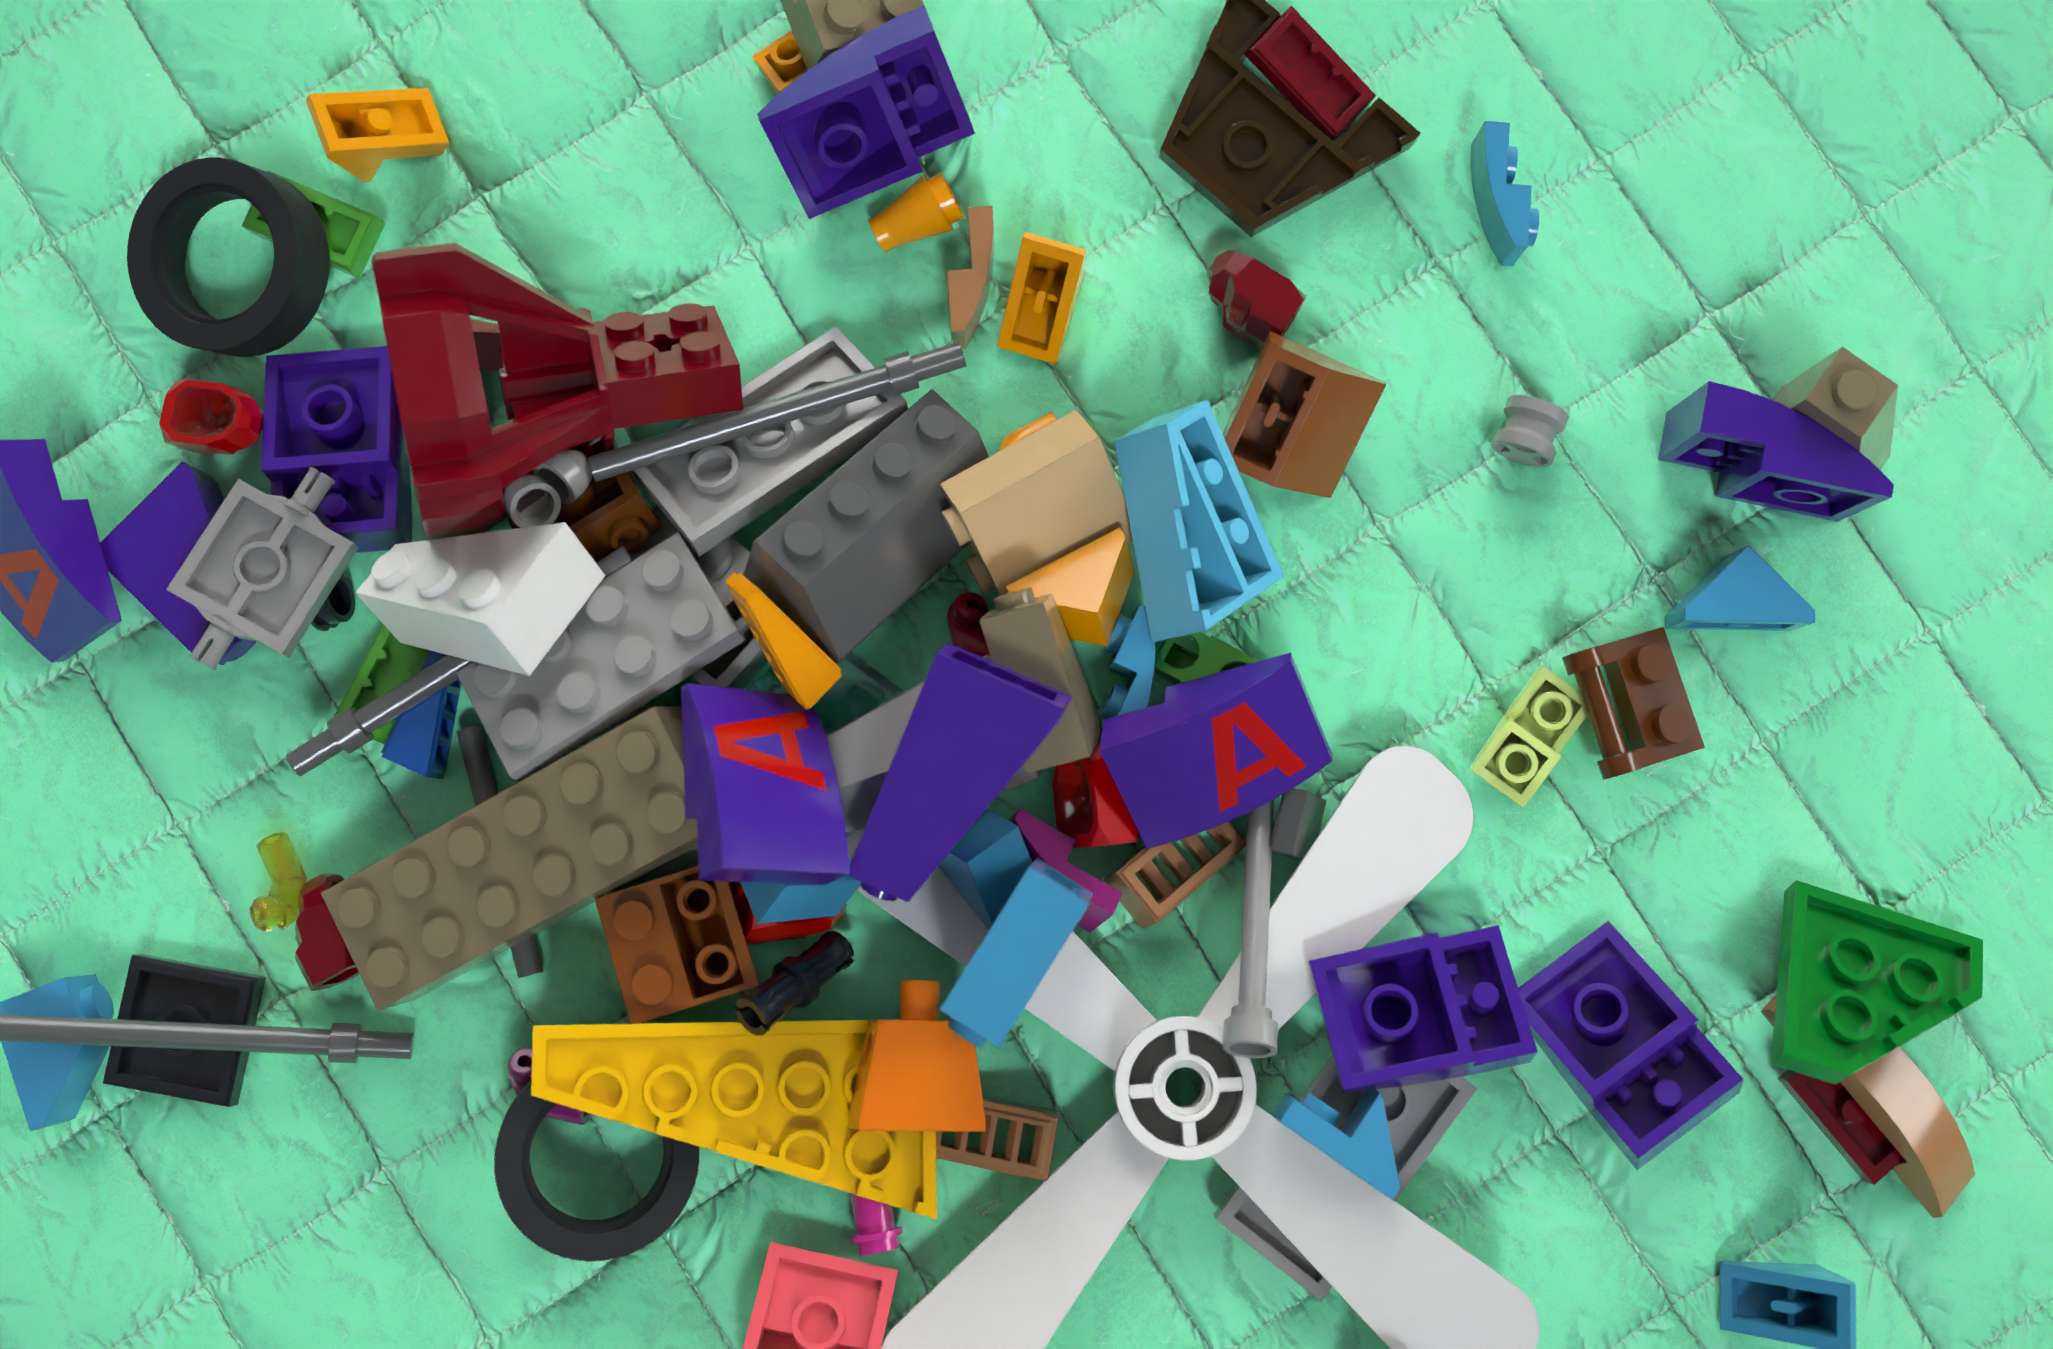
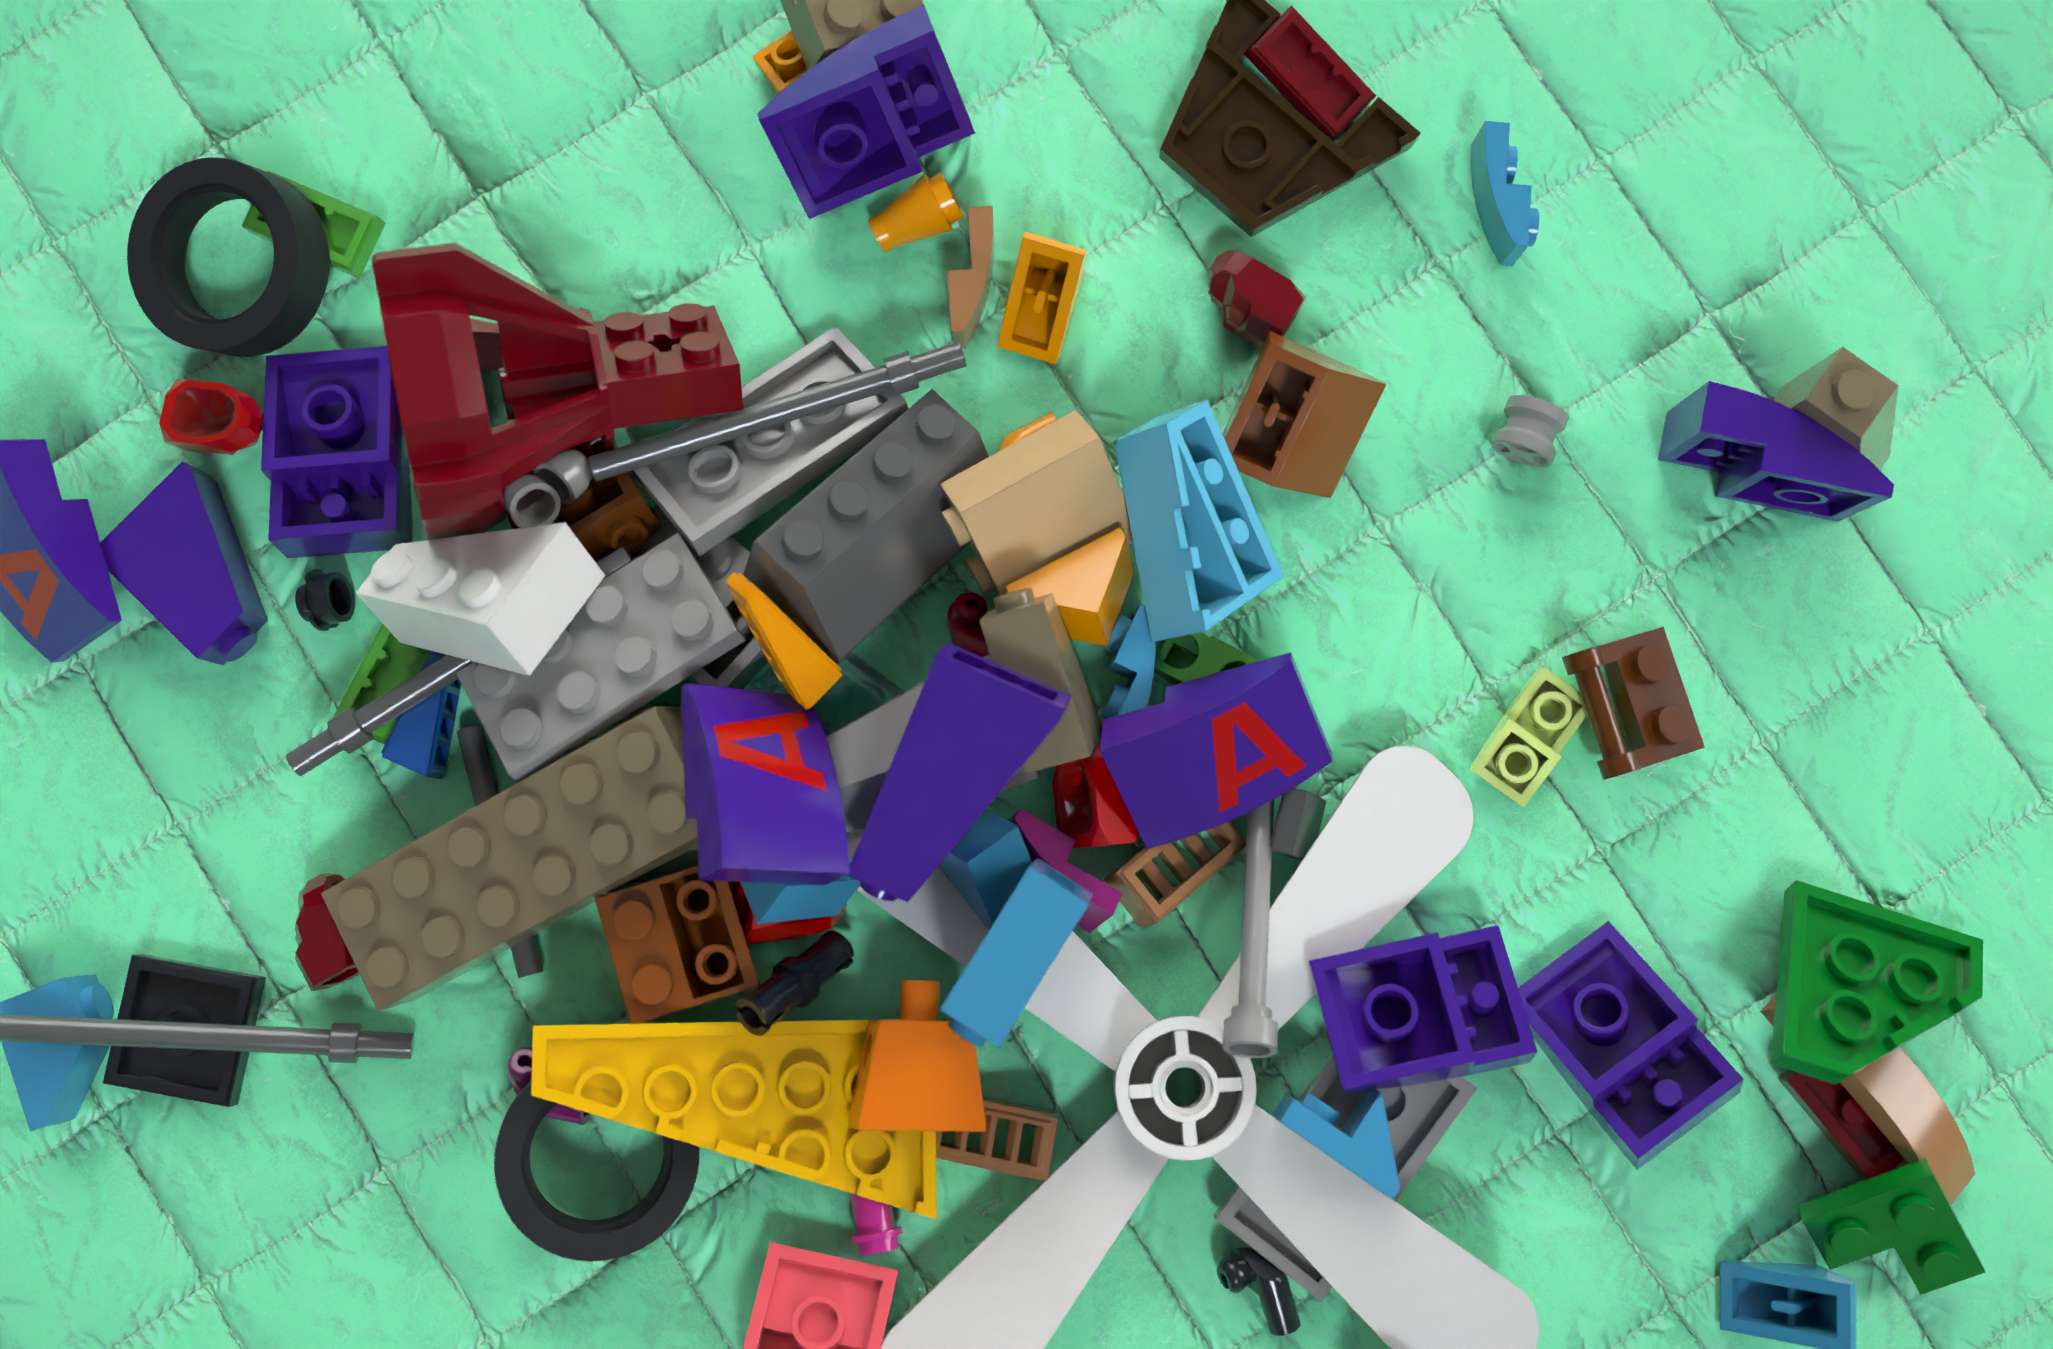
light grey plate [166,467,359,670] -> none
clear yellow arm [250,832,307,932] -> none
light orange slope [306,88,449,182] -> none
dark azure slope [1665,545,1815,631] -> none
none -> black arm [1216,1247,1301,1336]
none -> green plate [1797,1158,1986,1295]

